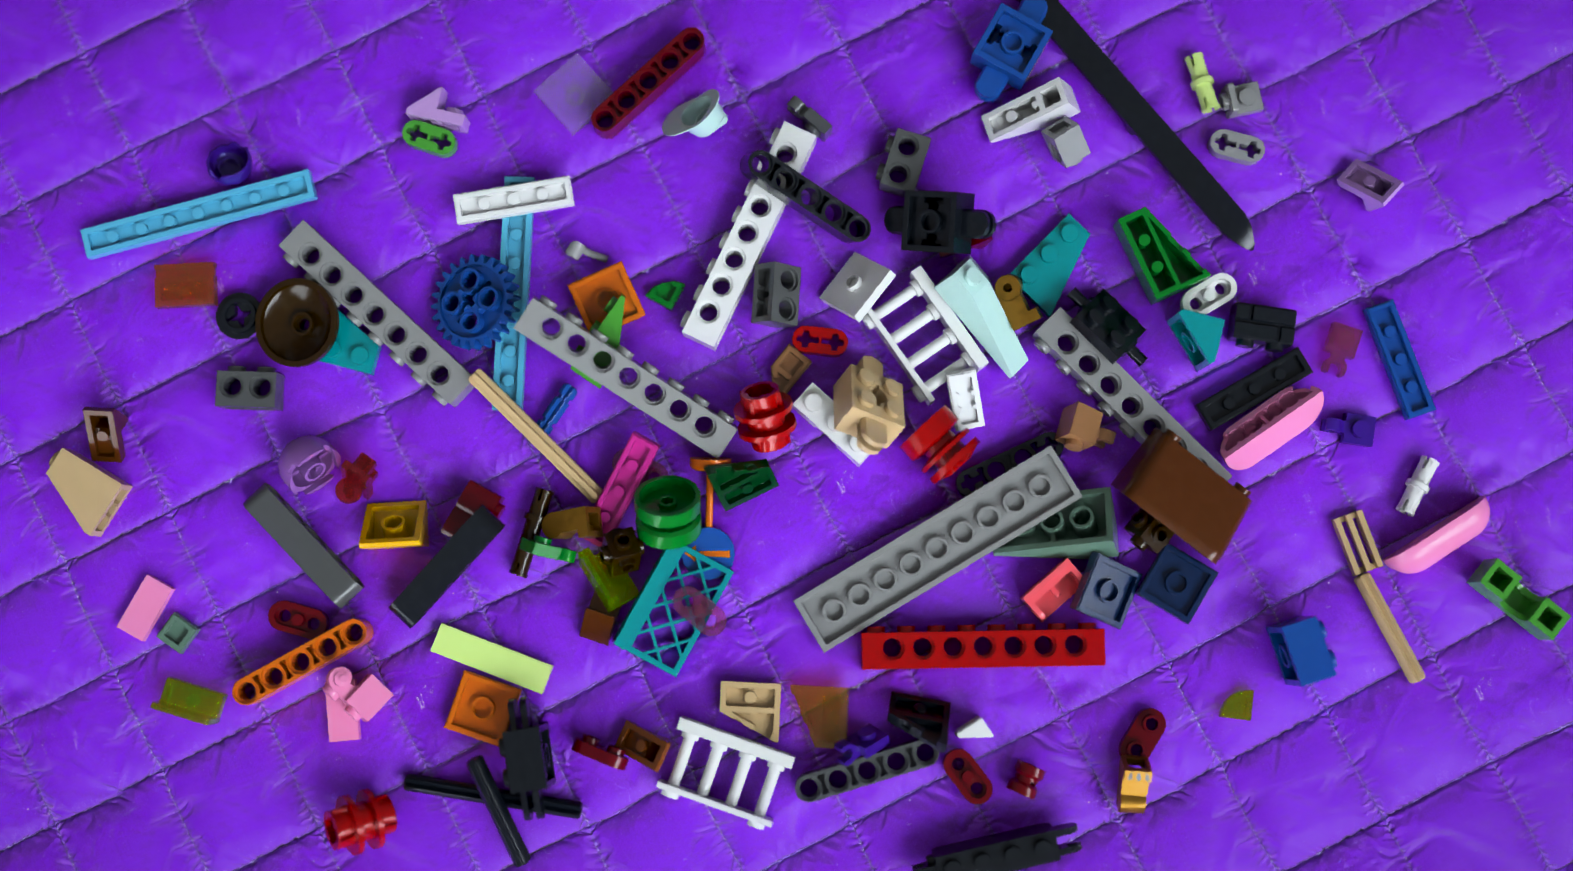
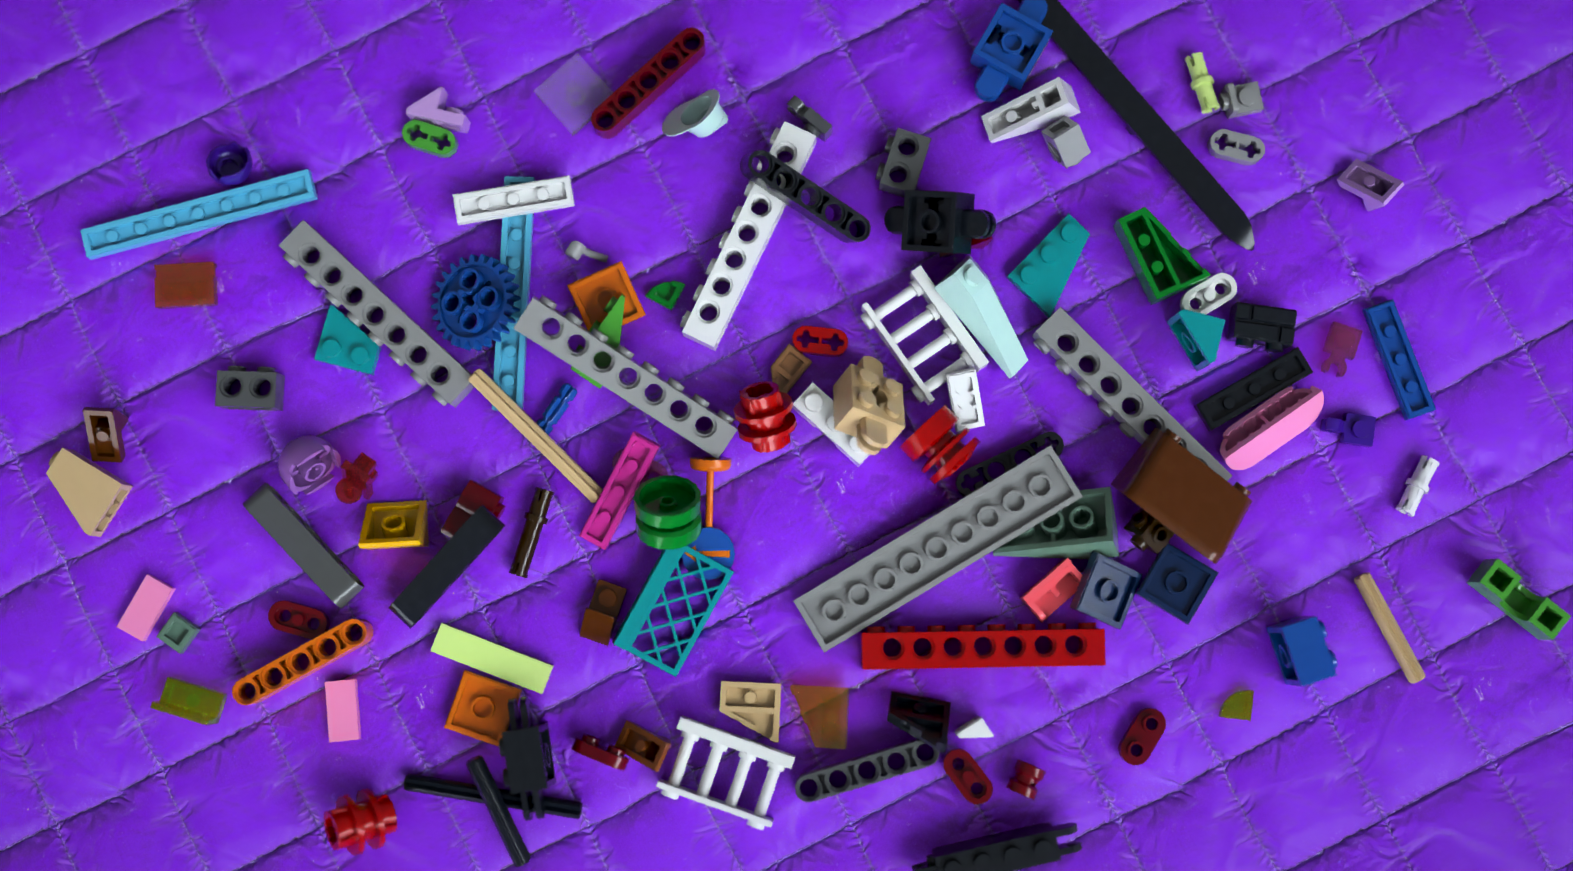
black gear [216,293,260,340] -> none
dark brown dish [255,278,339,367] -> none
bright pink brick [322,667,394,722] -> none
green plate [519,535,577,563] -> none
pearl gold leg [542,506,603,539] -> none
clear neon green panel [578,547,639,612] -> none
dark brown brick [599,527,645,577] -> none
clear pink plate [672,586,726,636] -> none
dark green wing [704,459,779,512] -> none
dark grey brick [751,261,801,328] -> none
white plate [819,252,896,322] -> none
dark purple plate [834,724,890,766] -> none
pearl gold leg [995,274,1043,331] -> none
medium nougat brick [1055,401,1116,452] -> none
black plate [1067,287,1148,367] -> none
pearl gold leg [1117,755,1153,814] -> none
tan tile [1331,509,1384,576] -> none
bright pink brick [1383,495,1490,574] -> none

